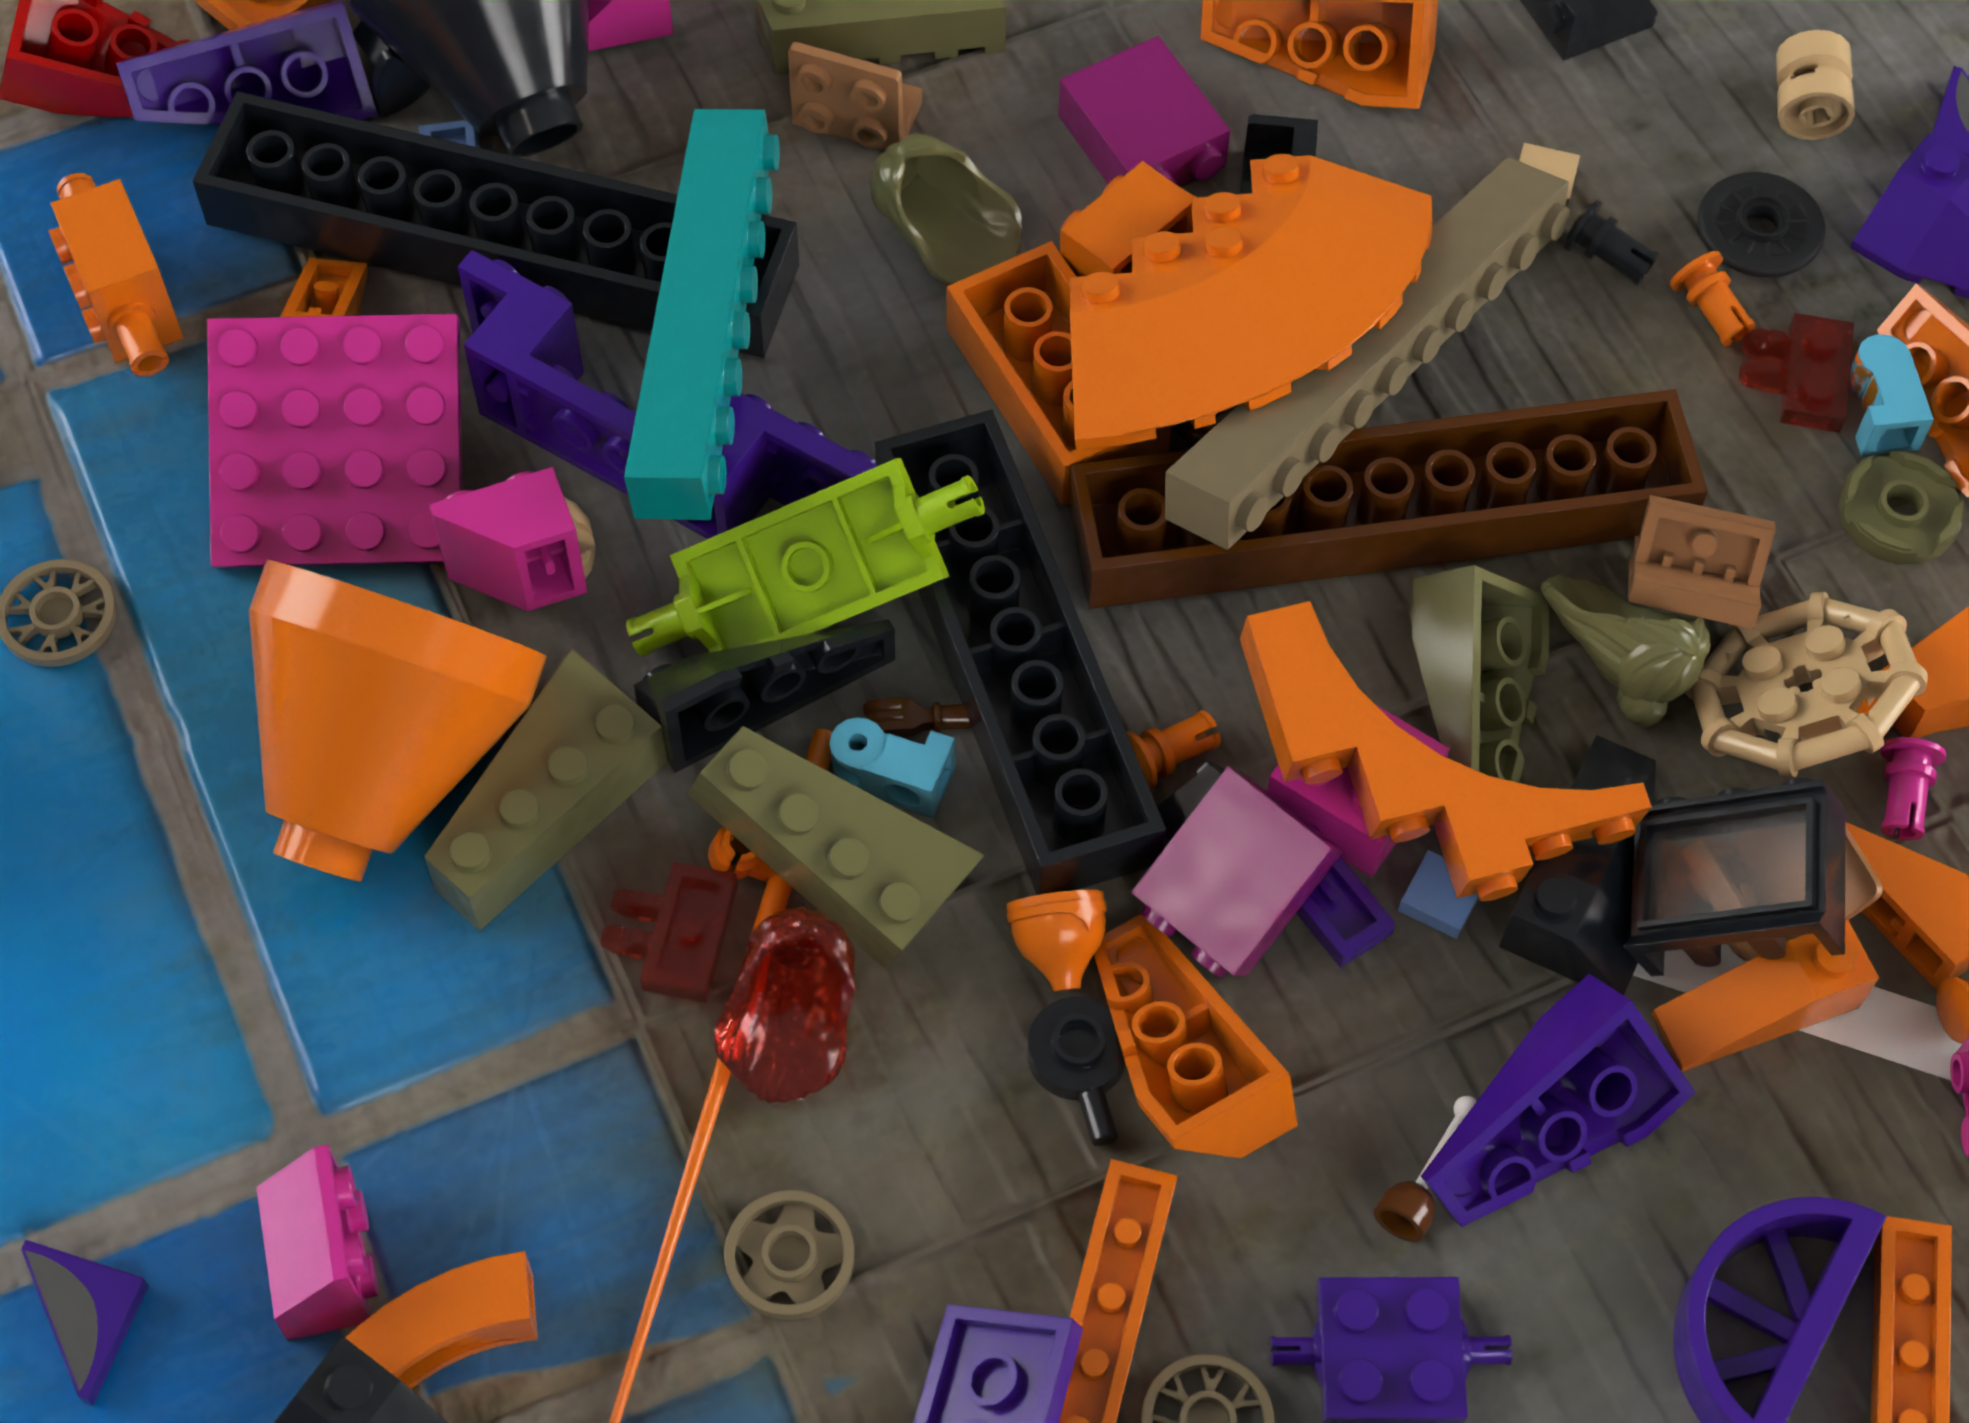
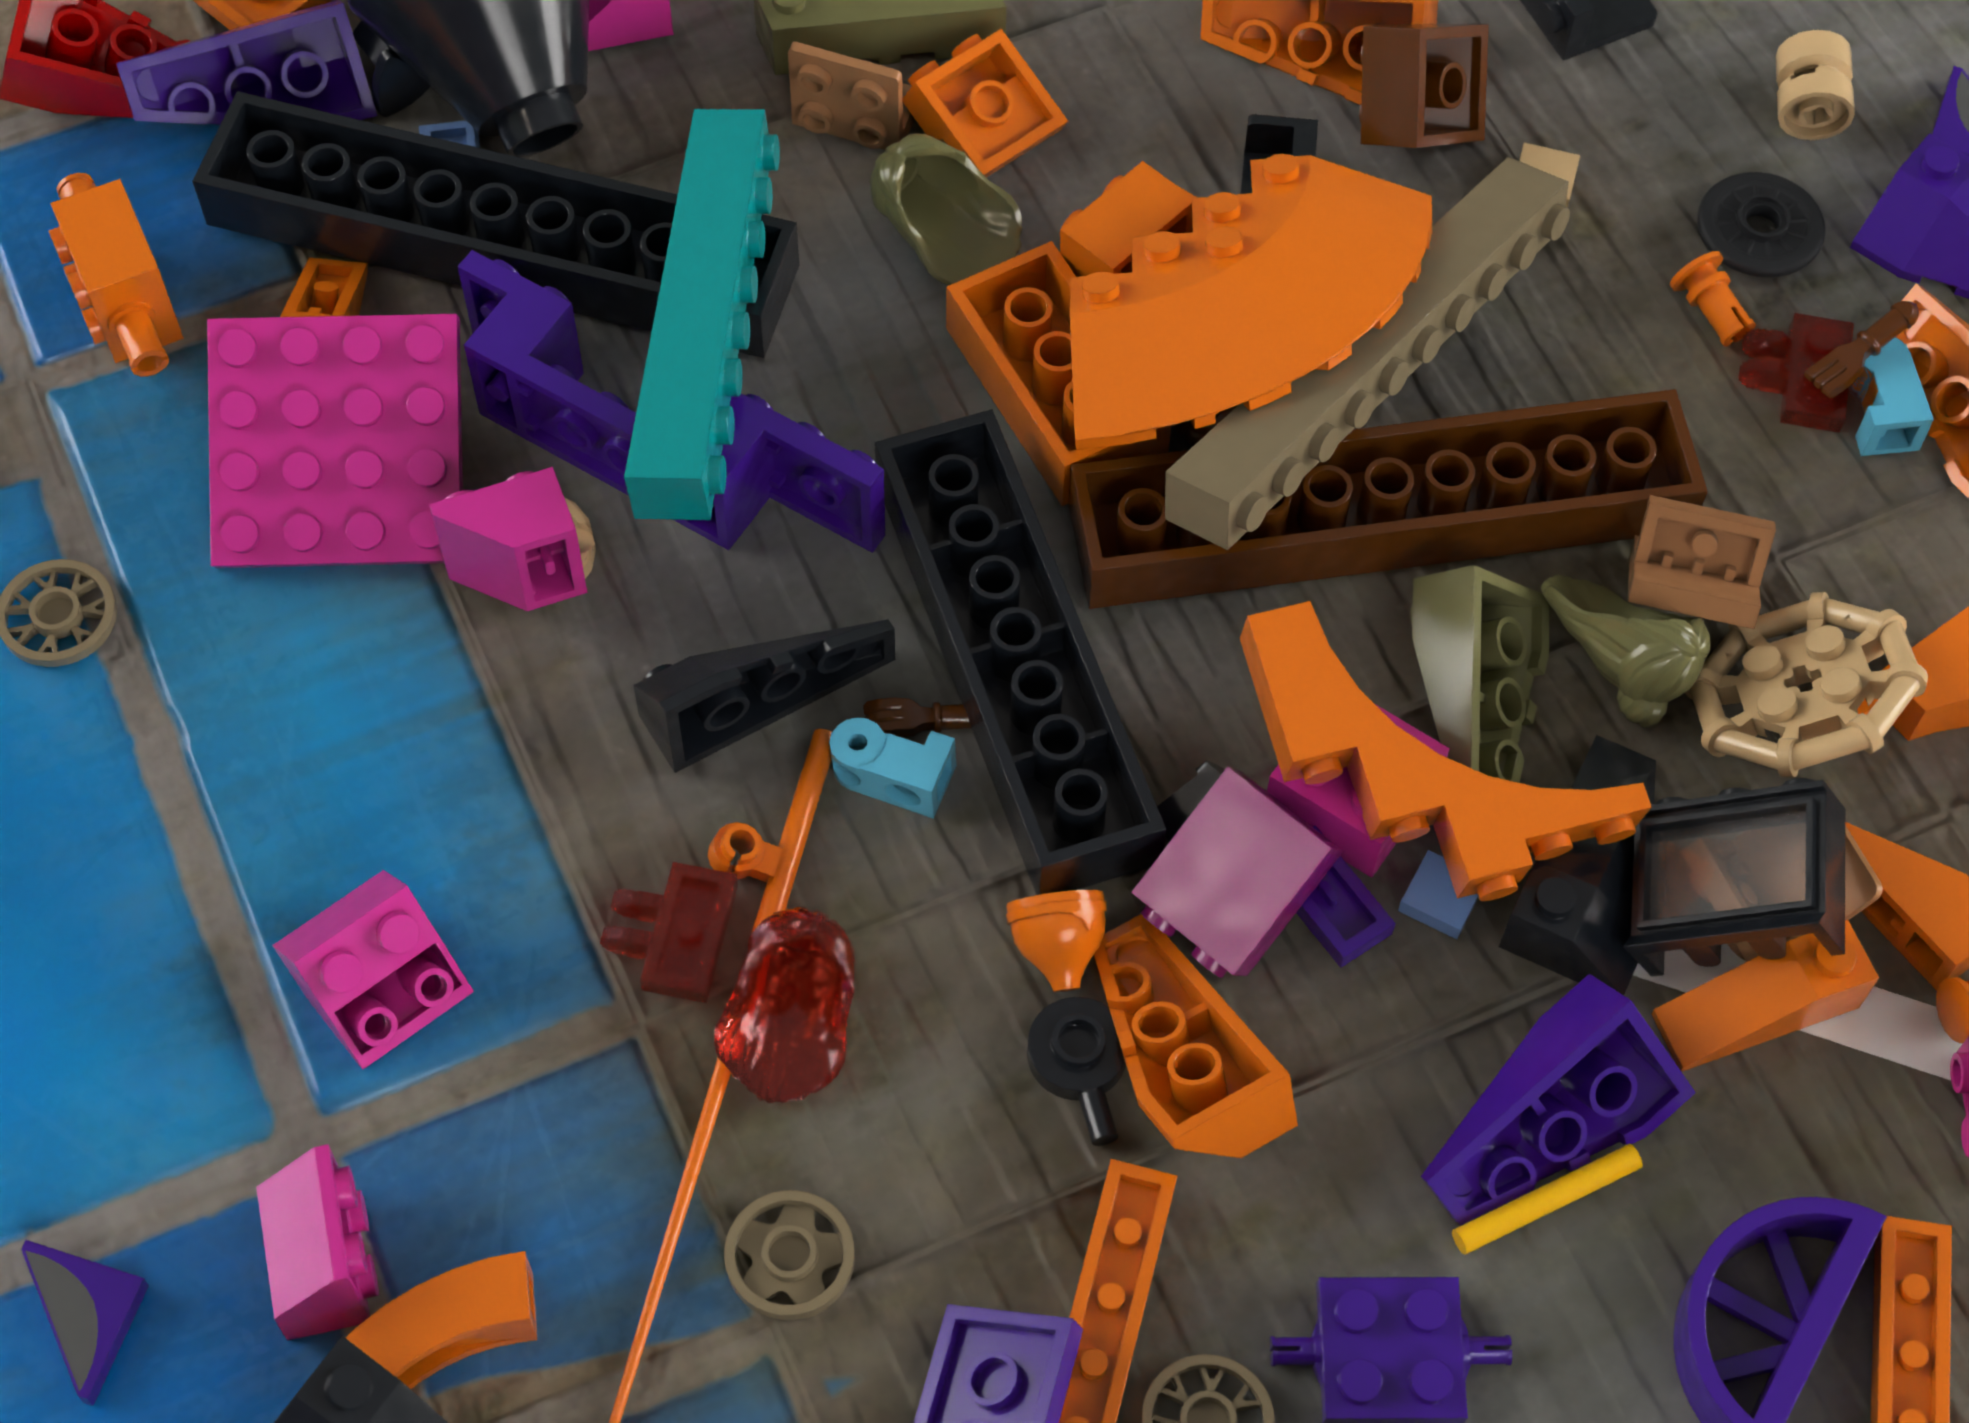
orange cone [249,560,547,882] -> none
olive wedge [424,649,668,931] -> none
lime plate [626,458,985,657] -> none
olive wedge [687,726,984,968] -> none
magenta brick [1058,36,1231,187] -> none
orange pin [1126,710,1221,790] -> none
reddish brown hinge [1374,1096,1477,1242] -> none
black pin [1563,200,1660,286] -> none
olive tile [1838,451,1966,564] -> none
dark pink pin [1880,737,1947,841] -> none
none -> dark pink slope [272,870,474,1069]
none -> orange plate [903,28,1068,178]
none -> reddish brown slope [1359,24,1489,148]
none -> yellow bar [1452,1143,1643,1255]
none -> reddish brown piece [1804,301,1919,398]

